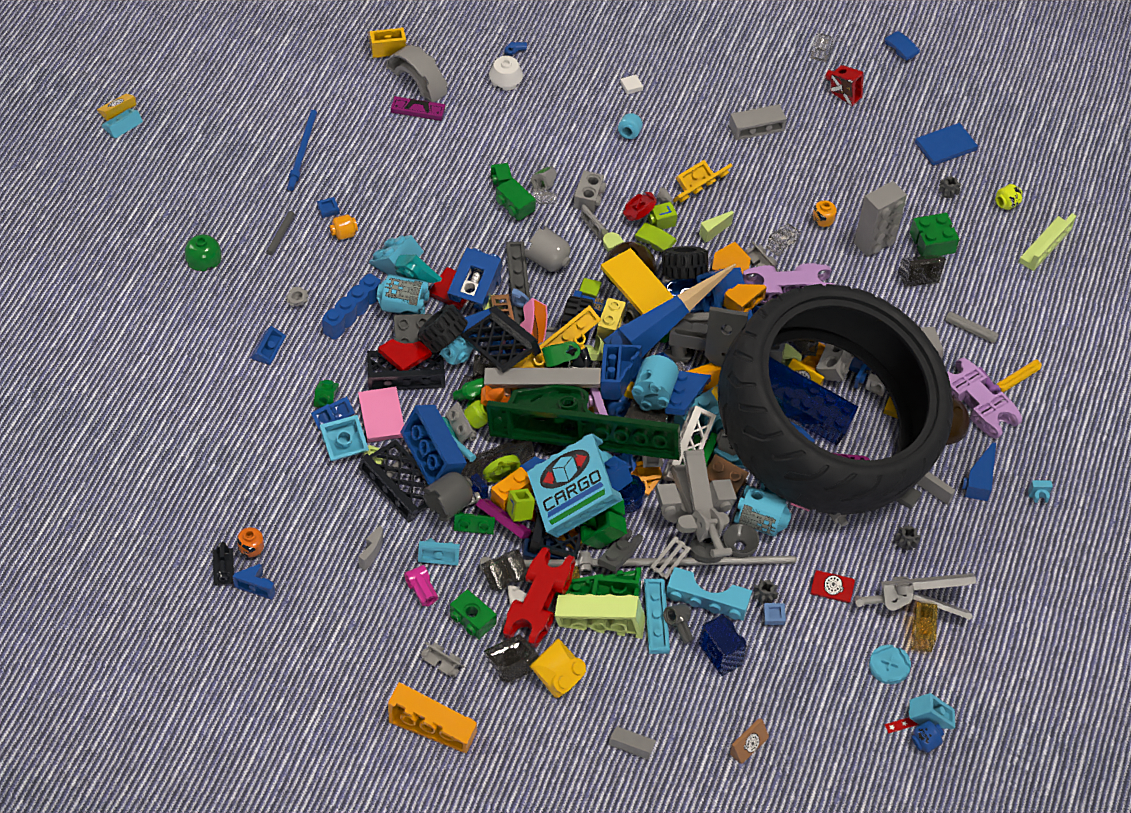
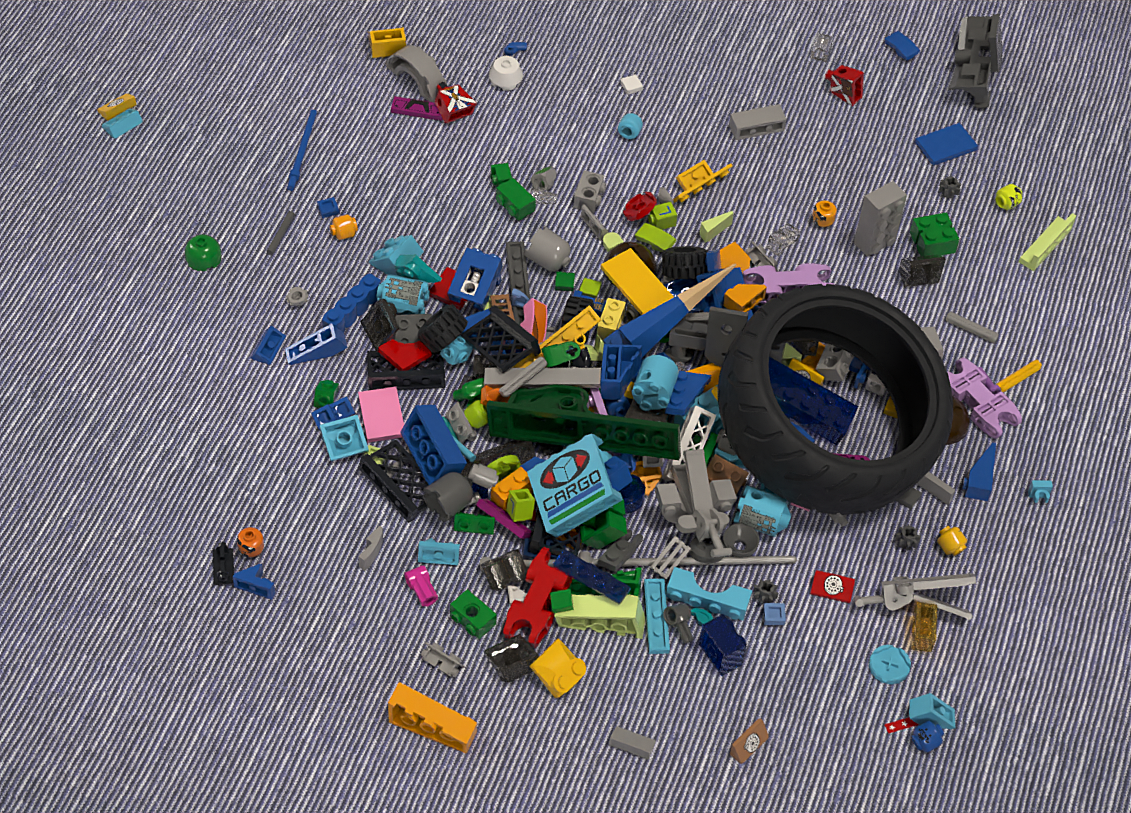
none -> blue slope [285,323,348,365]
none -> clear smoke slope [360,299,399,350]
none -> red torso [435,82,477,124]
none -> light grey brick [468,464,499,489]
none -> light grey axle [499,357,547,397]
none -> green tile [550,589,574,613]
none -> clear blue bracket [553,550,631,604]
none -> green tile [555,272,575,291]
none -> teal piece [691,608,720,630]
none -> blue slope [705,249,721,271]
none -> yellow head [937,526,967,556]
none -> dark grey piece [948,14,1003,109]

